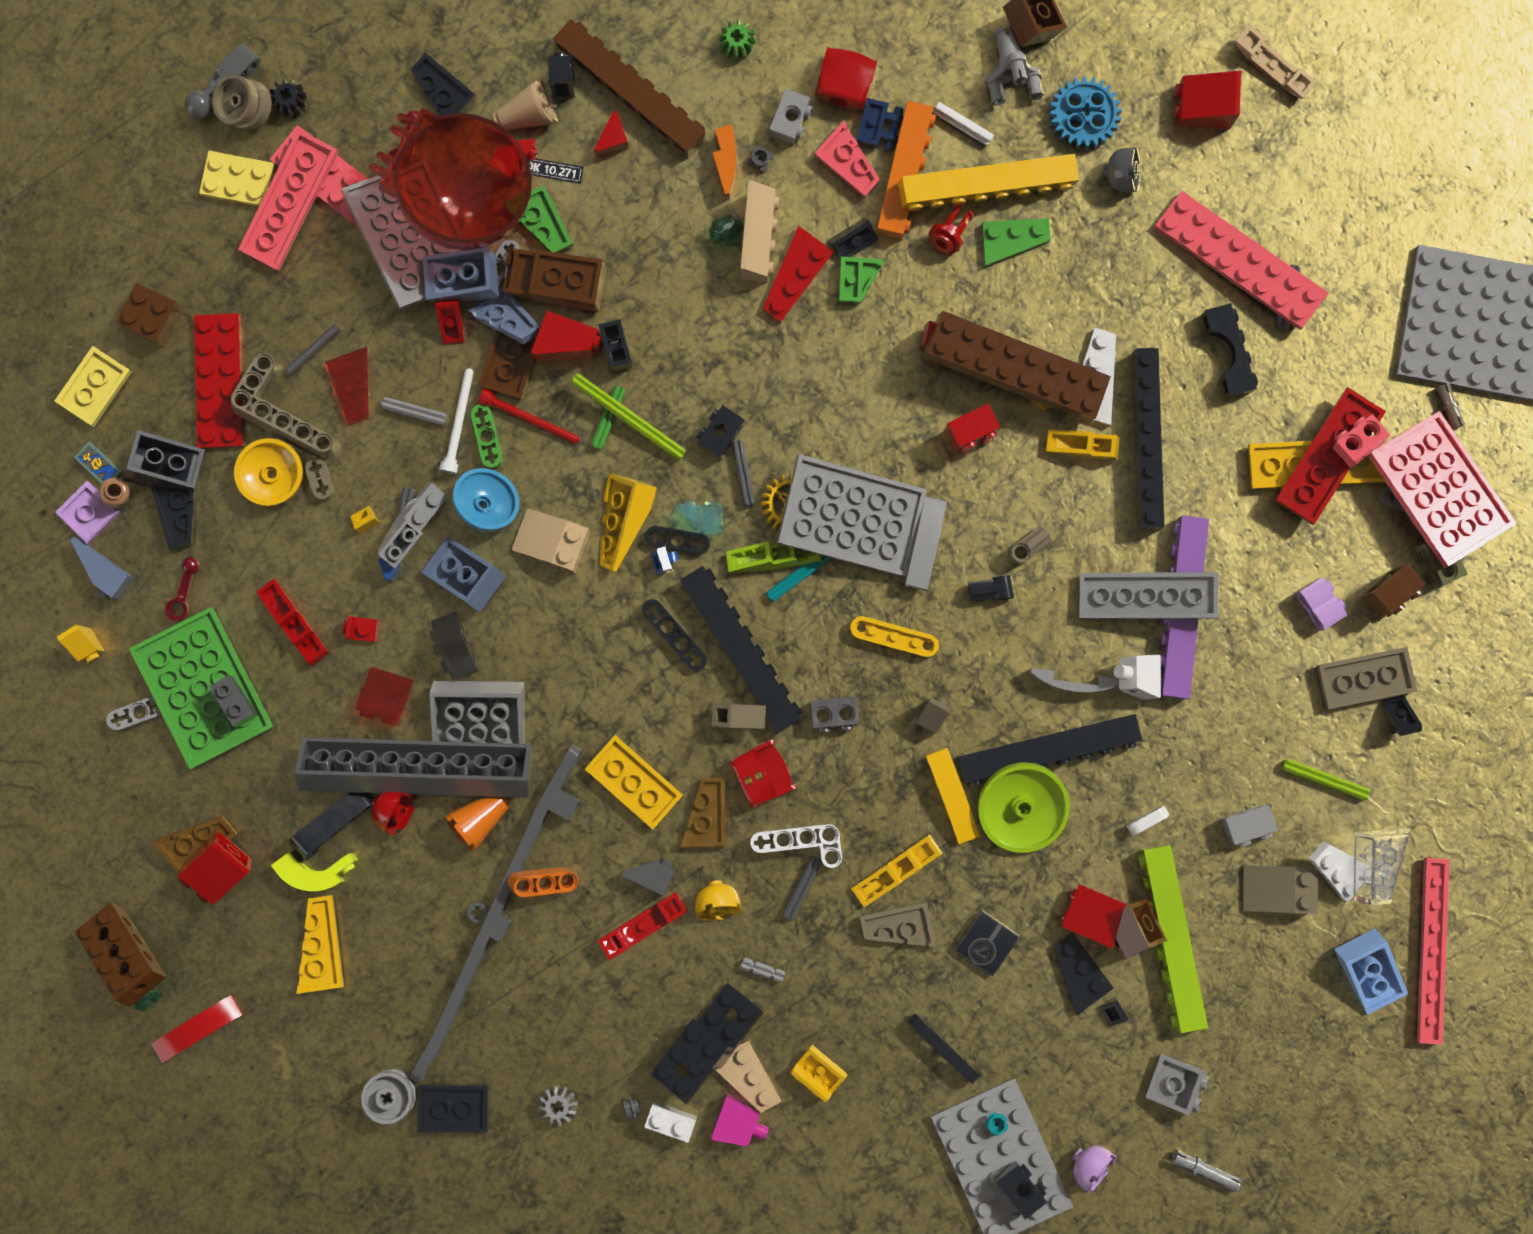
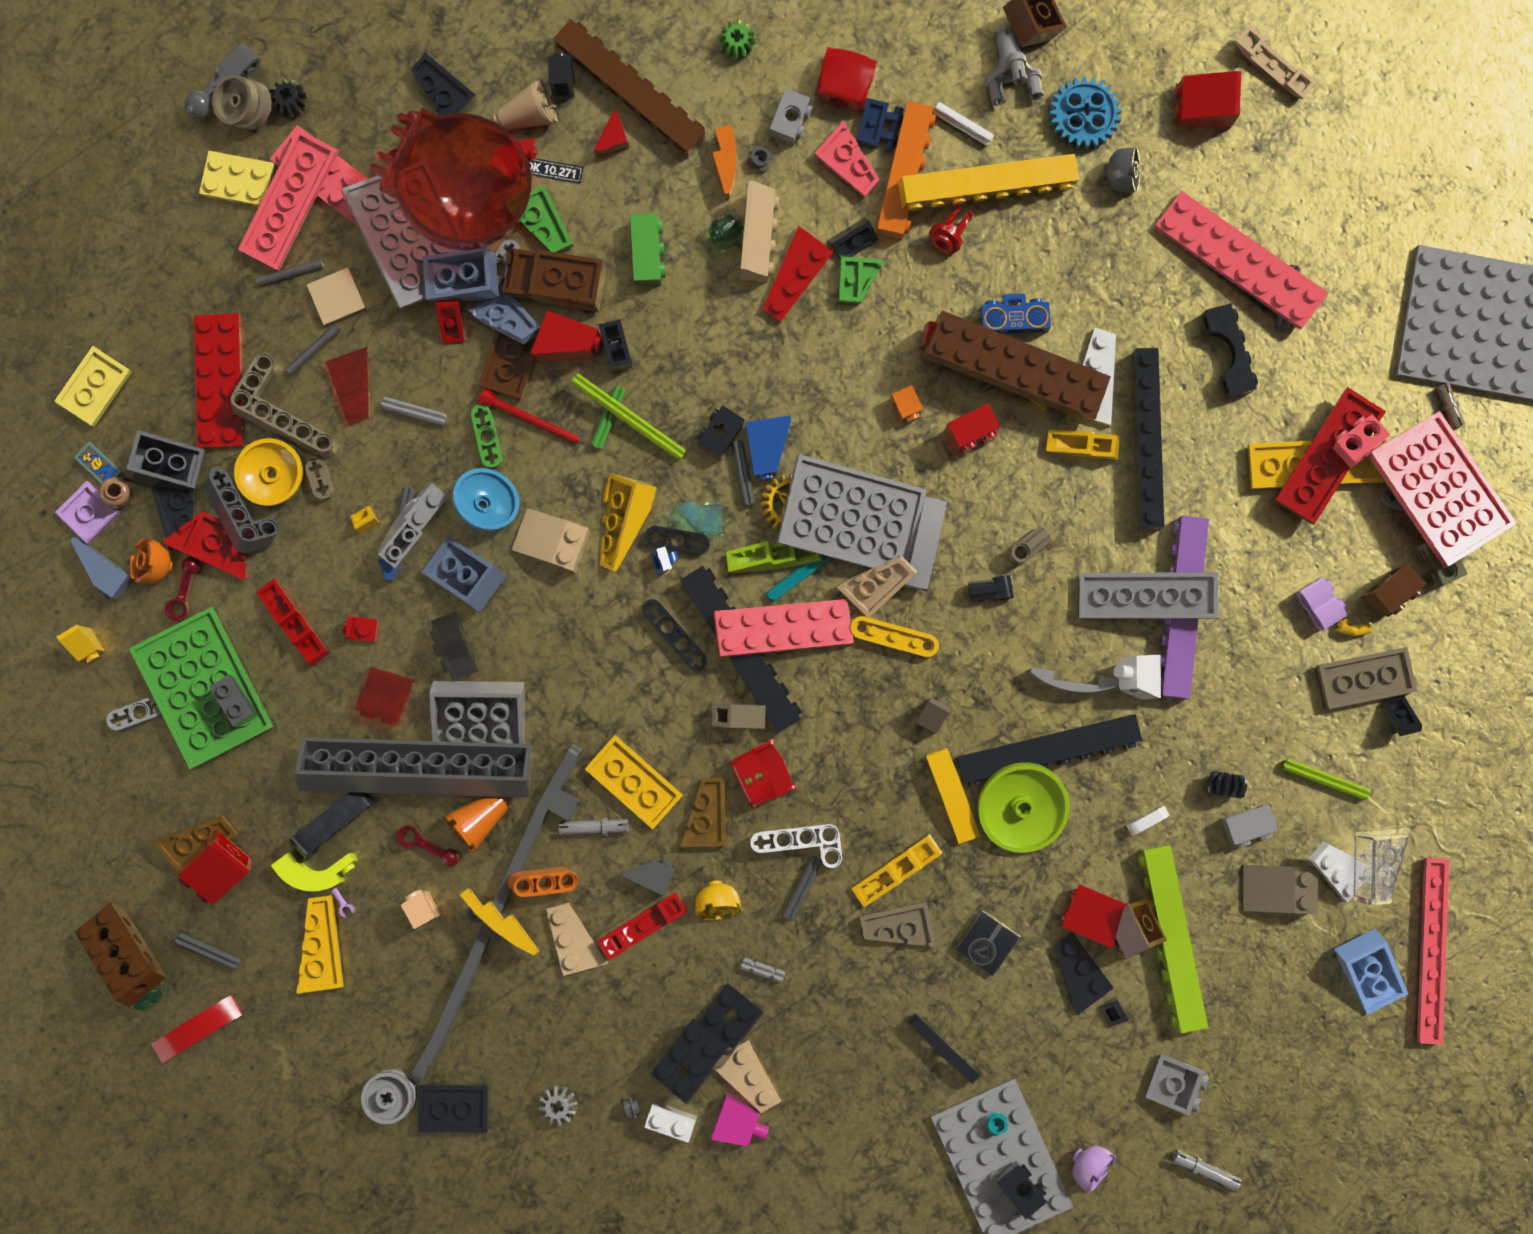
reddish brown brick [115,283,183,347] -> none
red cylinder [371,792,415,835] -> none
white piece [439,368,473,475] -> none
yellow bracket [790,1045,848,1102] -> none
flat silver brick [810,697,859,733] -> none
bright green wing [982,218,1051,267] -> none
none -> orange cylinder [129,538,172,585]
none -> red wing [162,511,246,580]
none -> dark grey axle [174,933,241,970]
none -> dark grey beam [204,468,279,553]
none -> flat silver bar [256,259,323,286]
none -> tan tile [307,268,366,327]
none -> lavender hand [331,887,355,918]
none -> dark red piece [397,825,459,867]
none -> light nougat brick [401,890,441,929]
none -> yellow slope [460,888,540,955]
none -> tan wing [546,903,608,976]
none -> light grey pin [559,818,629,836]
none -> bright green brick [630,213,665,286]
none -> coral plate [713,599,854,658]
none -> blue slope [746,415,791,481]
none -> tan wing [837,555,917,618]
none -> orange brick [890,385,923,423]
none -> blue piece [980,293,1051,335]
none -> black gear [1207,771,1248,798]
none -> yellow arm [1336,618,1372,636]

